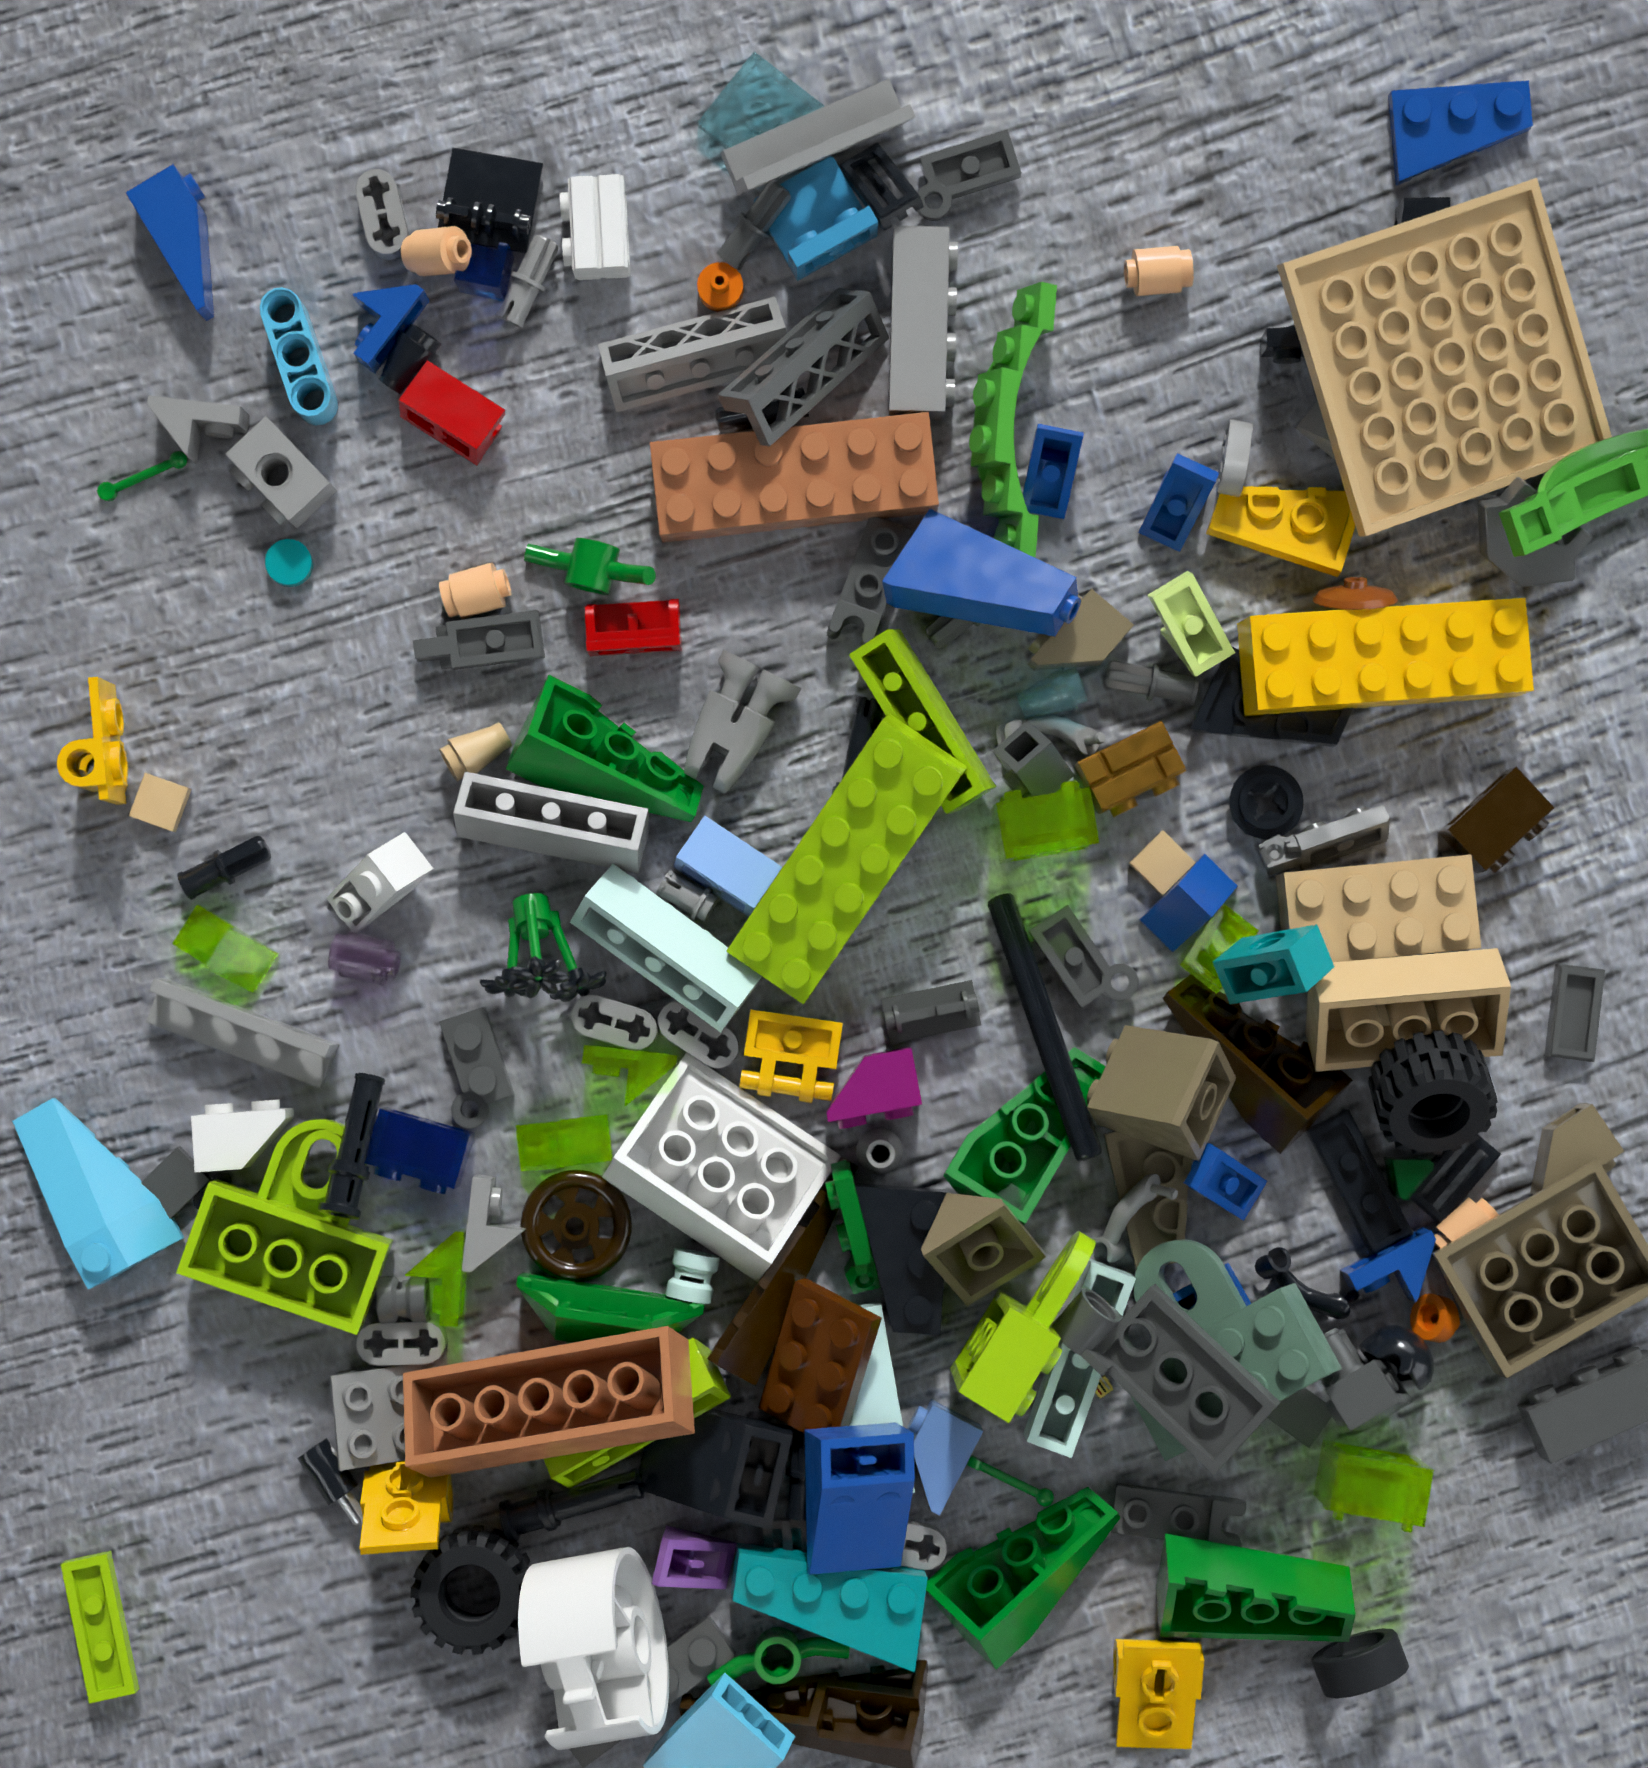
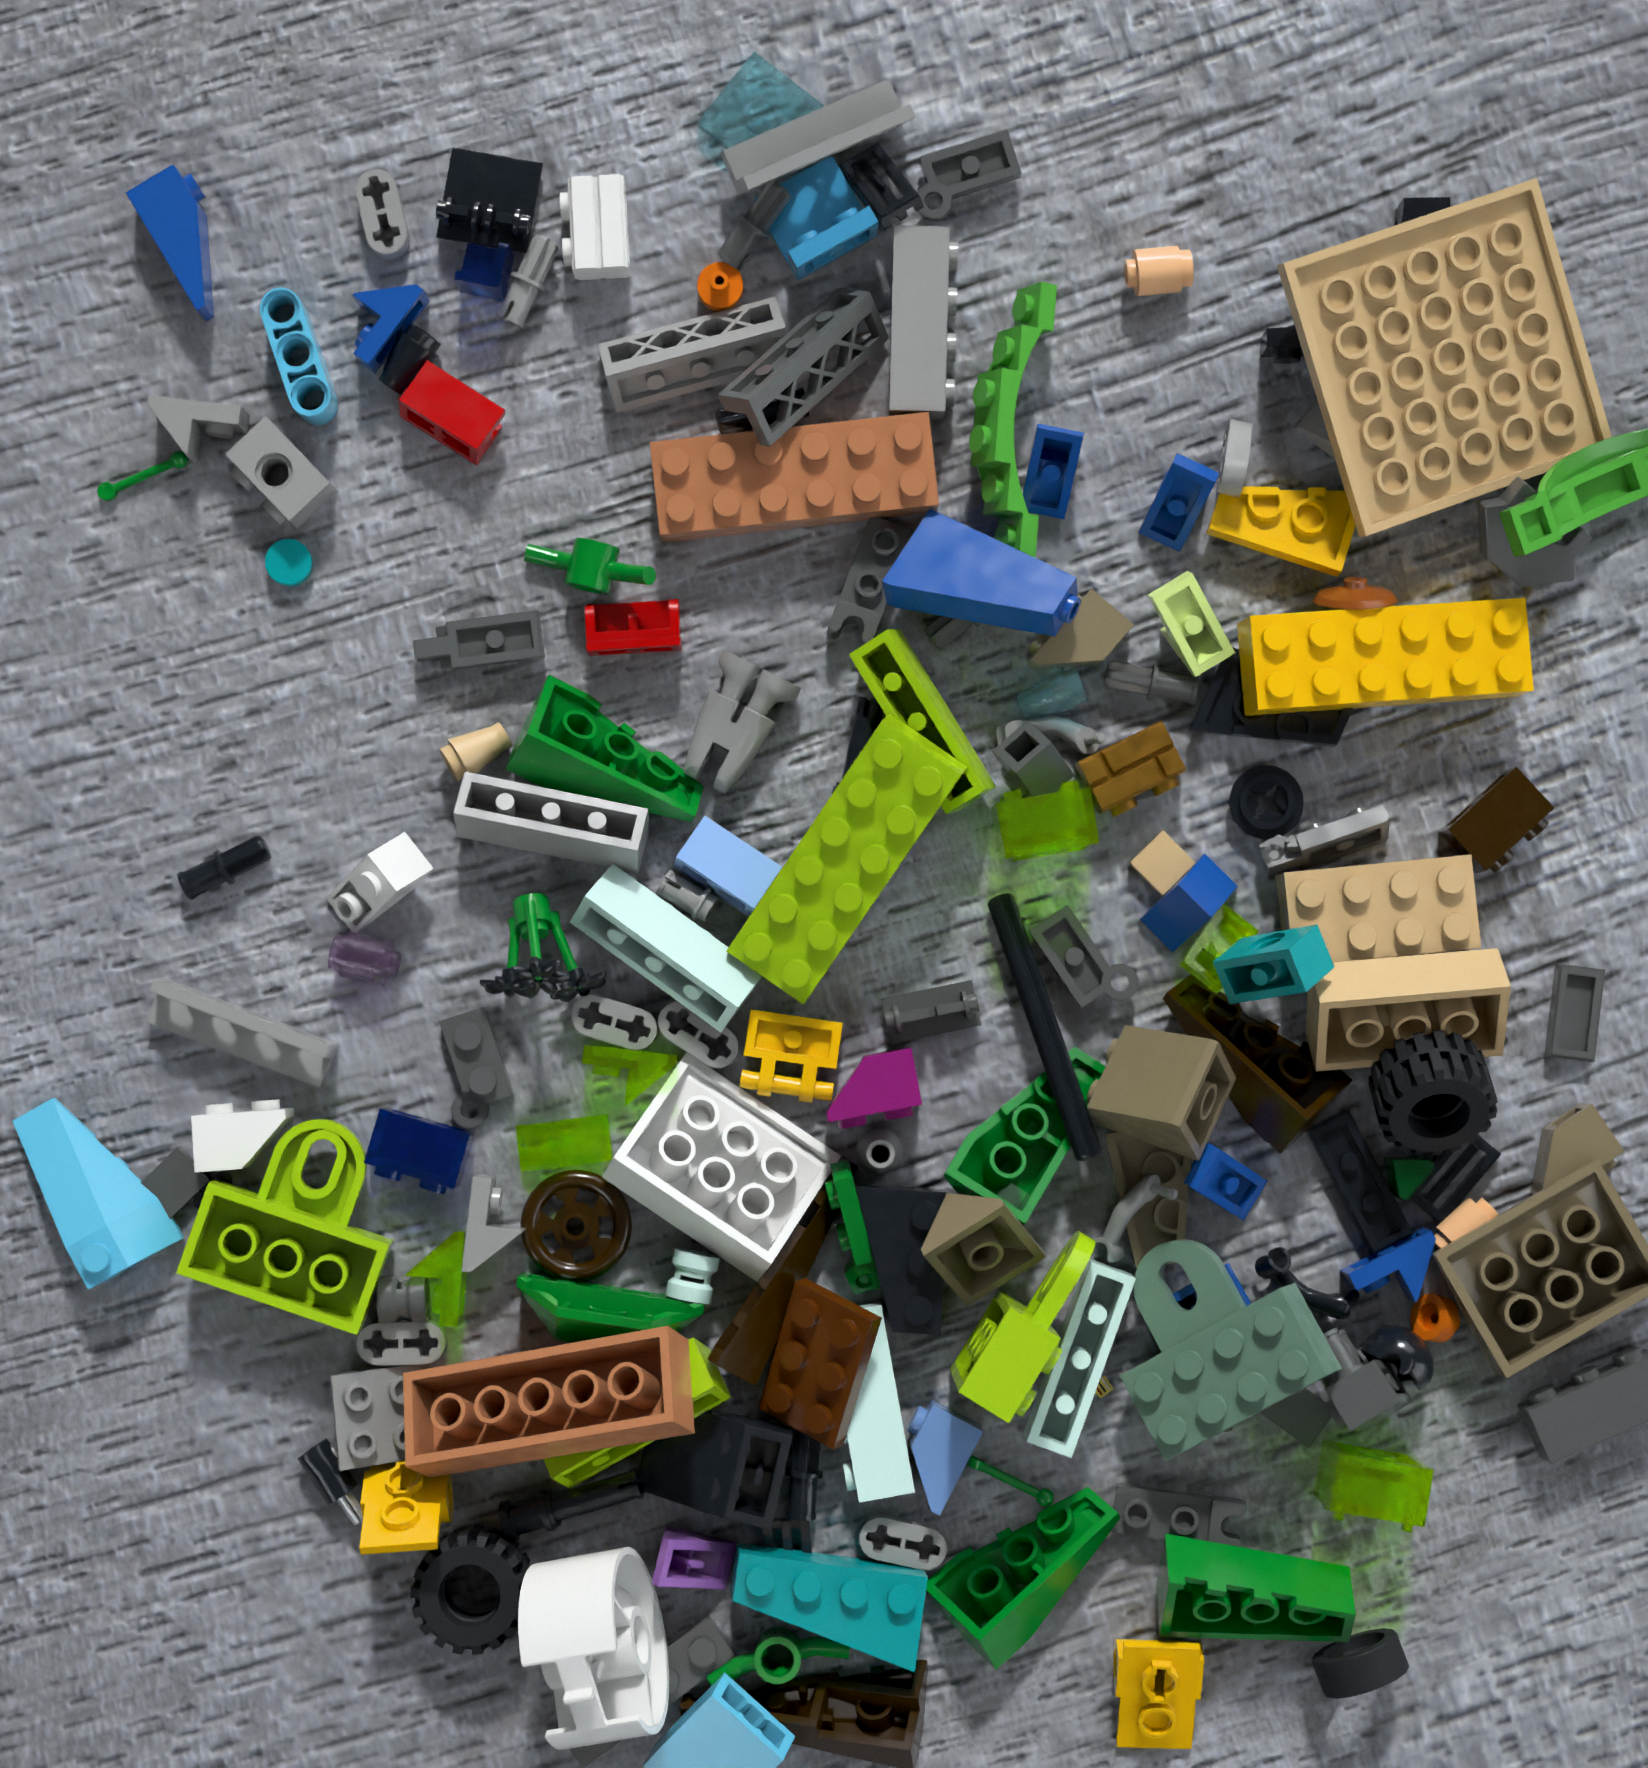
yellow piece [57,677,128,805] -> none
lime plate [60,1550,140,1704] -> none
tan tile [129,773,192,832] -> none
clear neon green slope [172,904,279,993] -> none
black pin [318,1073,385,1220] -> none
light nougat brick [401,226,472,277] -> none
light nougat brick [439,562,512,619] -> none
blue slope [805,1422,915,1575] -> none
dark grey hinge [1052,1284,1281,1475] -> none
blue wing [1388,80,1533,186] -> none

